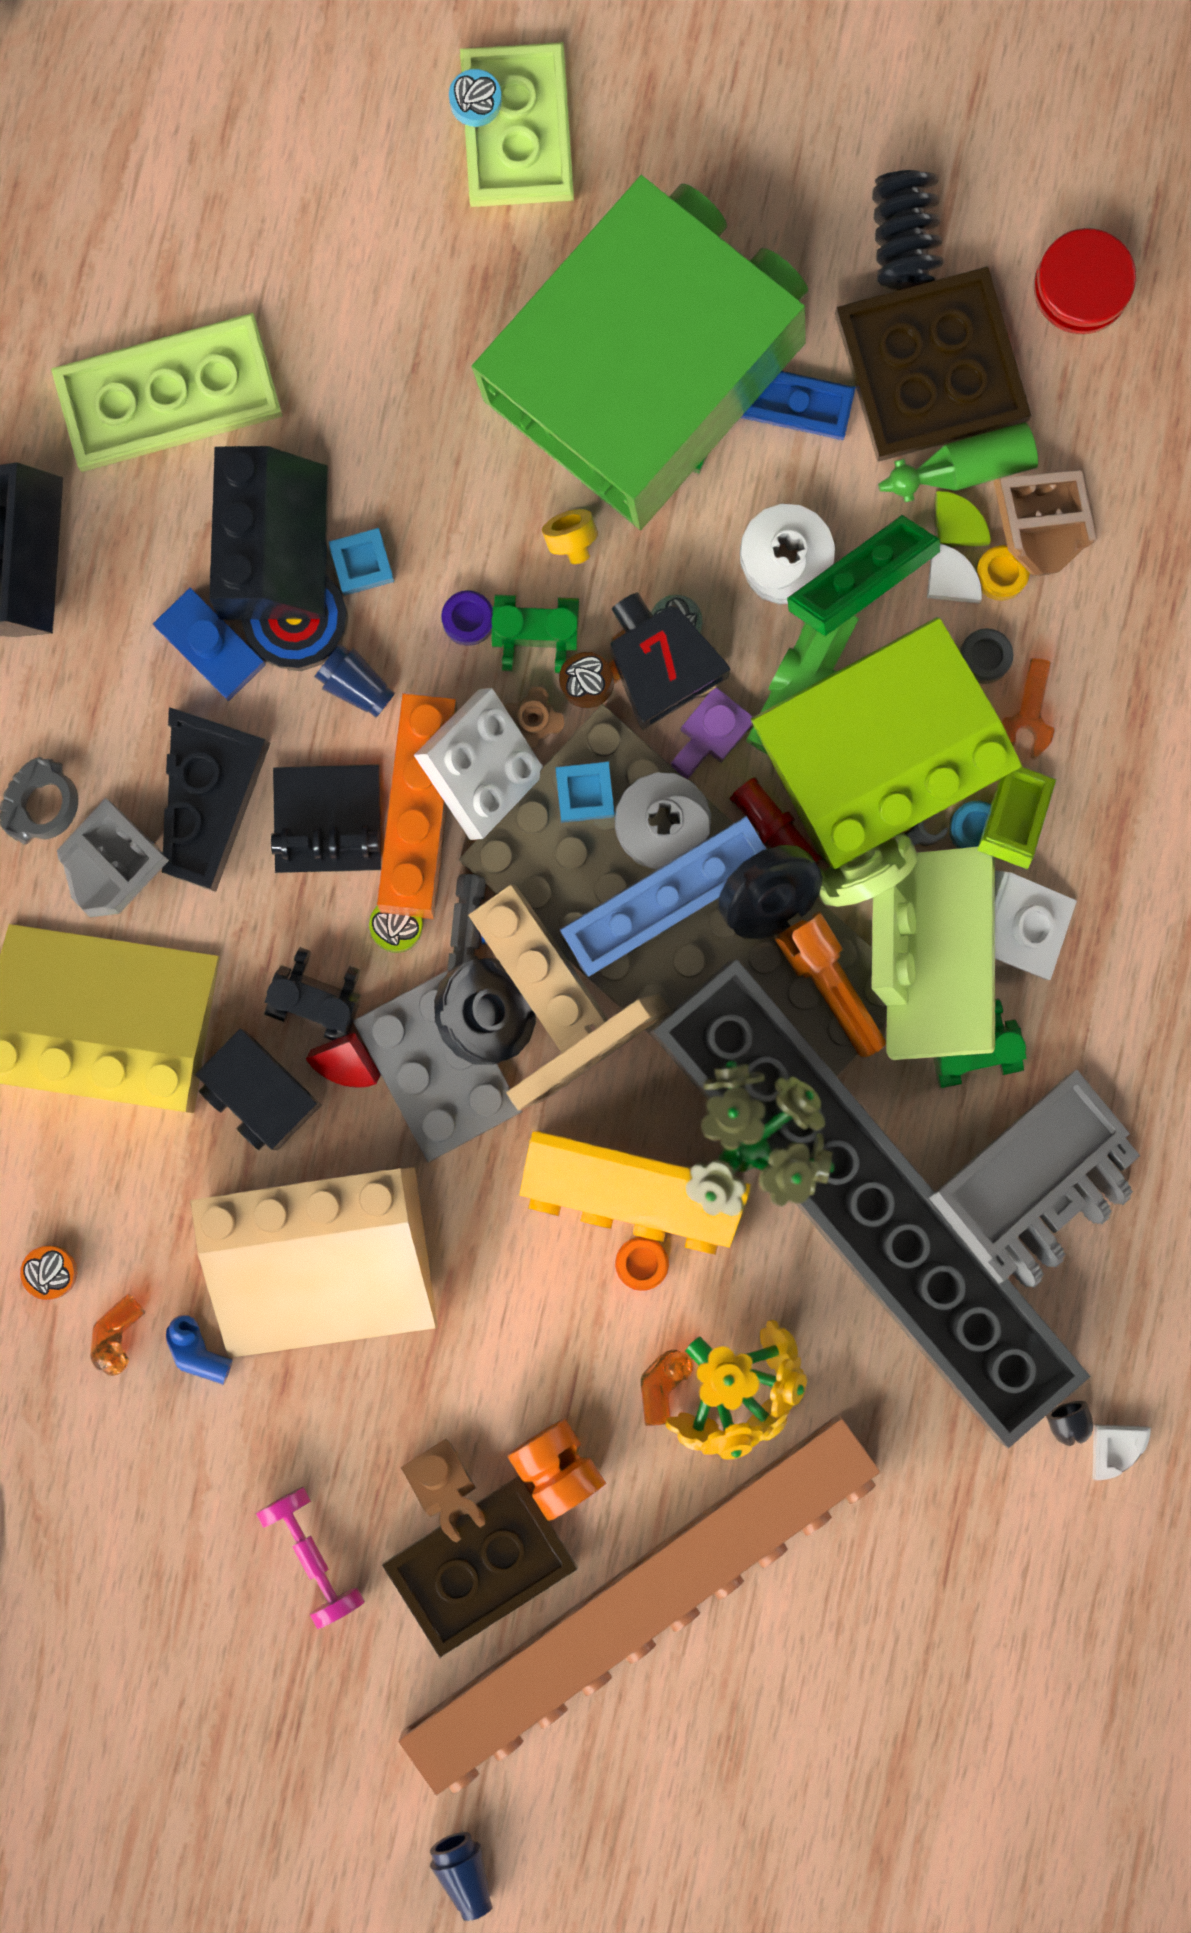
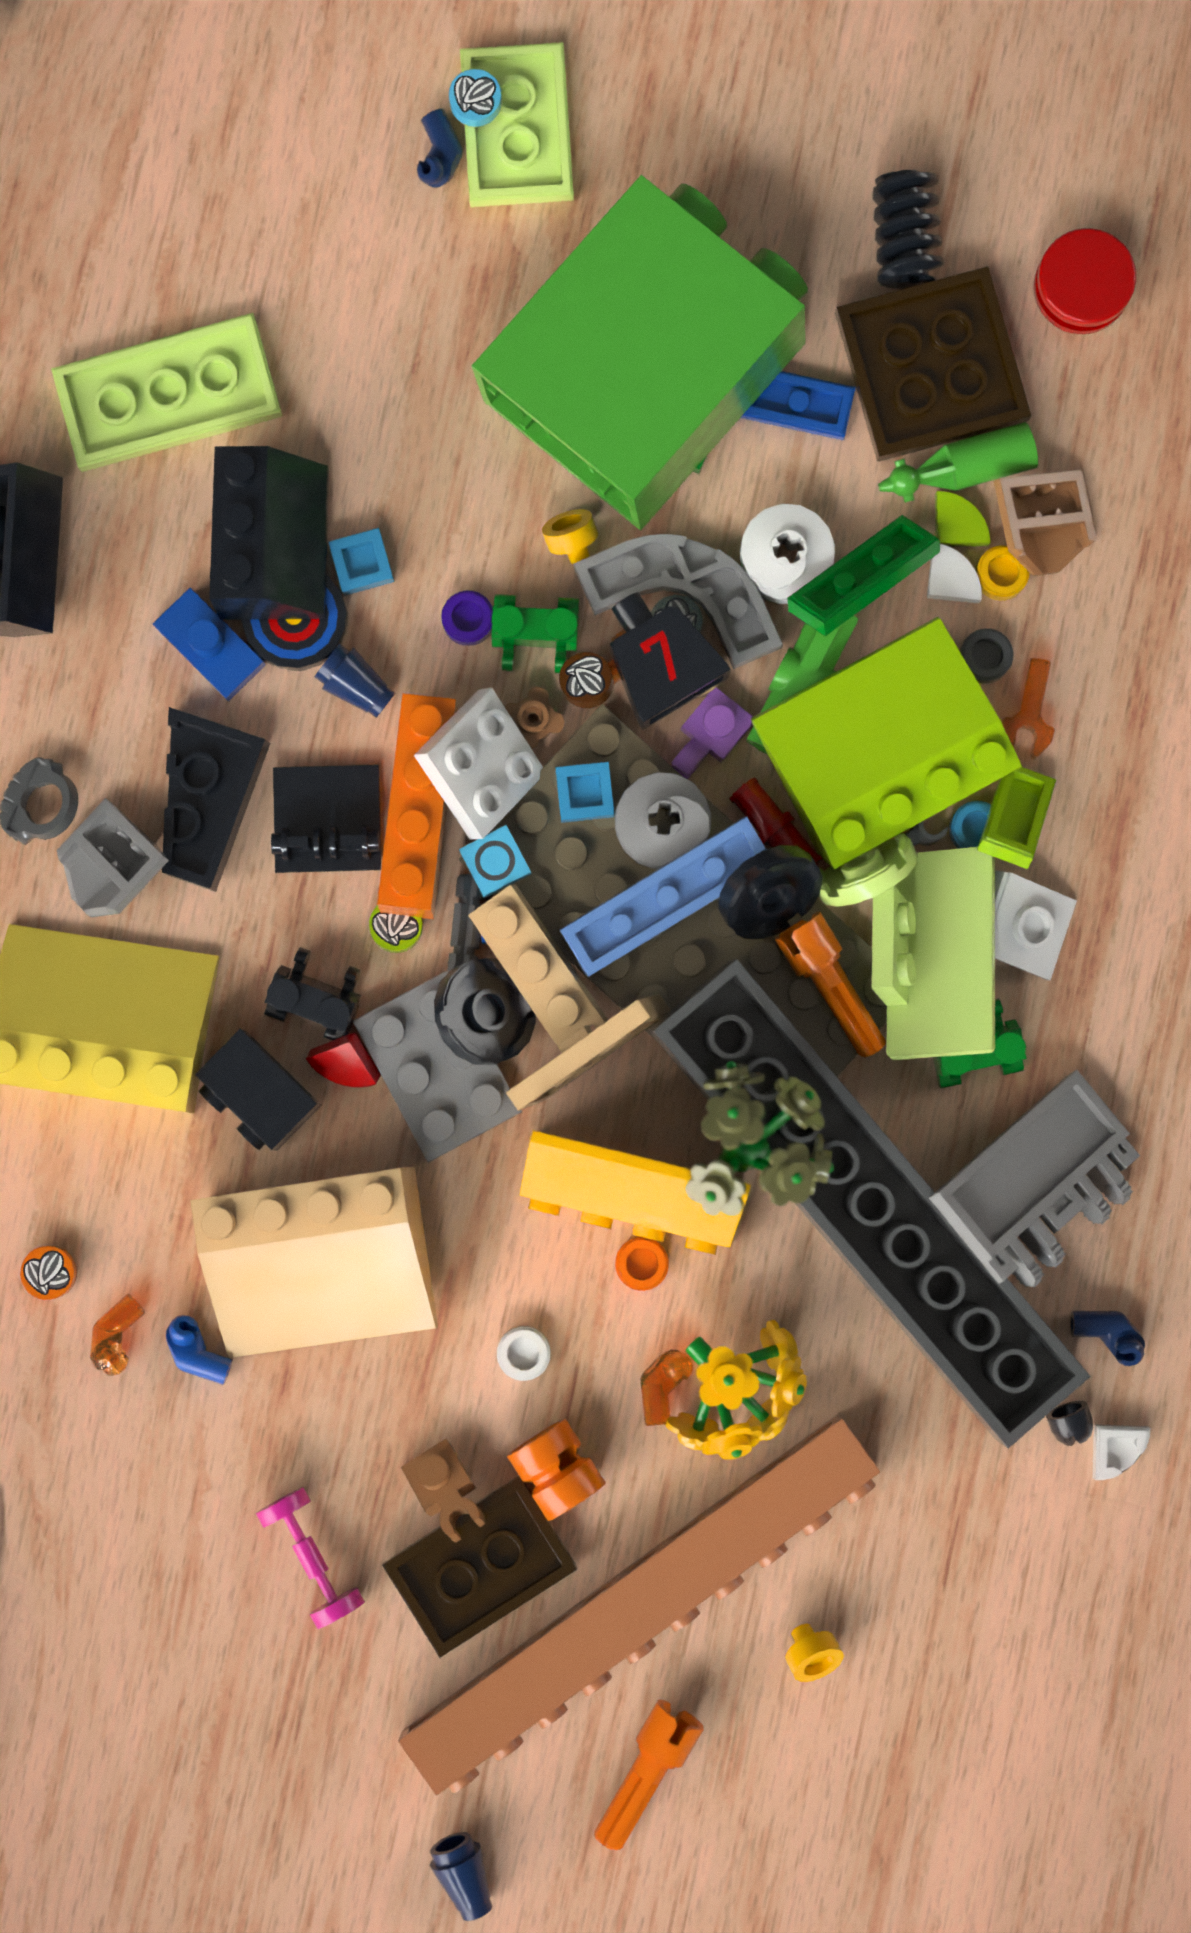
none -> dark blue arm [417,109,463,188]
none -> medium azure tile [459,825,532,898]
none -> white tile [497,1326,551,1381]
none -> light grey plate [574,534,783,669]
none -> orange piece [594,1699,704,1850]
none -> yellow tile [785,1623,844,1682]
none -> dark blue arm [1070,1311,1145,1366]

